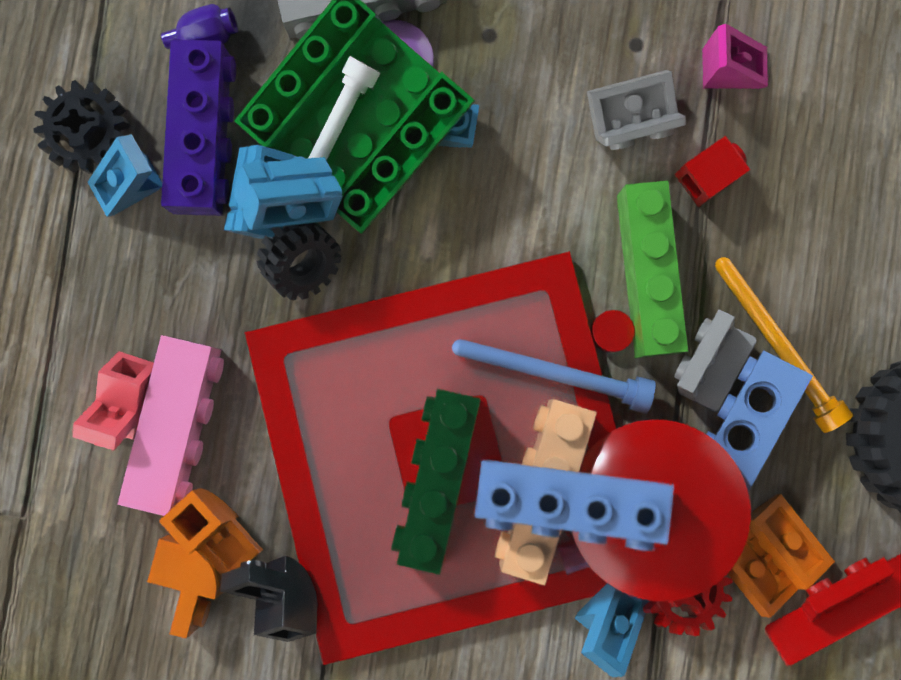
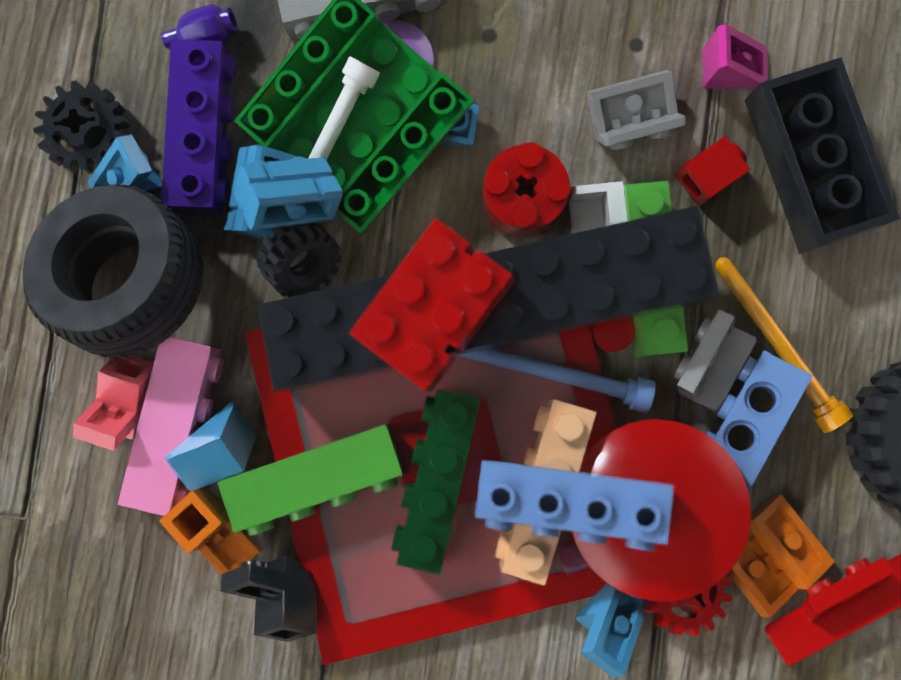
orange brick [147,534,224,639] -> none
none -> black tyre [22,184,204,358]
none -> dark azure slope [164,402,257,491]
none -> bright green brick [217,423,405,536]
none -> black brick [257,205,720,392]
none -> red piece [349,218,515,392]
none -> red brick [482,142,571,238]
none -> white panel [568,181,628,234]
none -> black brick [745,57,900,254]

